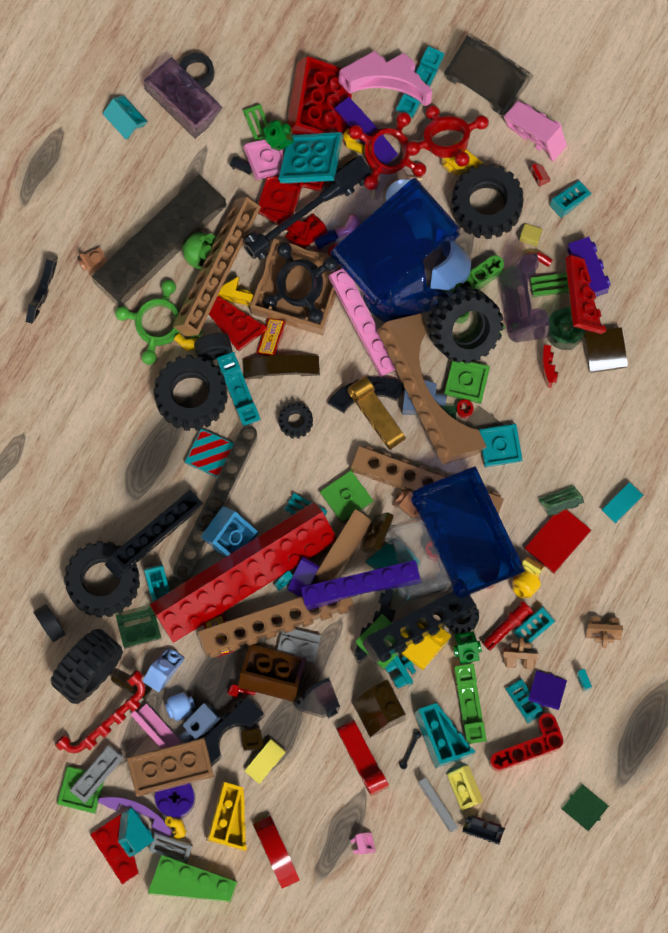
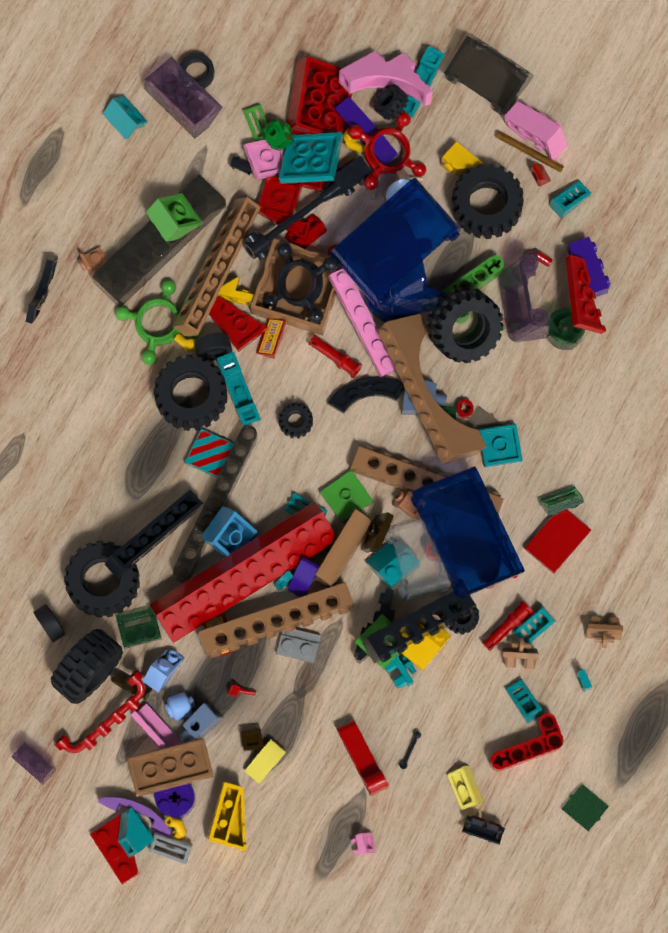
bright green tile [57,766,104,814] -> none
light grey tile [70,745,124,804] -> none
teal slope [144,564,170,602] -> none
bright green wedge [148,855,238,902] -> none
bright green cylinder [182,232,216,270] -> none
black arch [204,697,265,767] -> none
reddish brown slope [238,645,306,702] -> none
dark brown slope [243,355,320,379] -> none
red arch [253,816,300,889] -> none
black wedge [294,677,340,719] -> none
dark purple arch [301,560,422,610] -> none
clear blue pin [313,229,339,250] -> none
bright pink arm [336,214,359,237] -> none
pearl gold beam [347,376,406,450] -> none
dark brown slope [352,679,406,738] -> none
red piece [405,105,489,167] -> none
teal wedge [415,703,476,769] -> none
light grey tile [419,778,458,833] -> none
medium blue windscreen [431,226,471,290] -> none
bright green plate [444,360,490,404] -> none
green brick [453,631,482,664] -> none
bright green slope [454,663,487,744] -> none
yellow head [512,570,541,598] -> none
light yellow slope [519,224,543,247] -> none
light yellow slope [521,557,545,577] -> none
dark purple piece [528,670,567,710] -> none
bright green tile [530,273,569,297] -> none
red slope [542,344,558,388] -> none
dark brown slope [584,327,628,373] -> none
teal slope [602,482,644,524] -> none
none -> clear purple brick [12,742,56,785]
none -> bright green slope [146,193,203,242]
none -> red pin [308,335,362,378]
none -> black tyre [373,84,409,120]
none -> pearl gold bar [496,131,564,173]

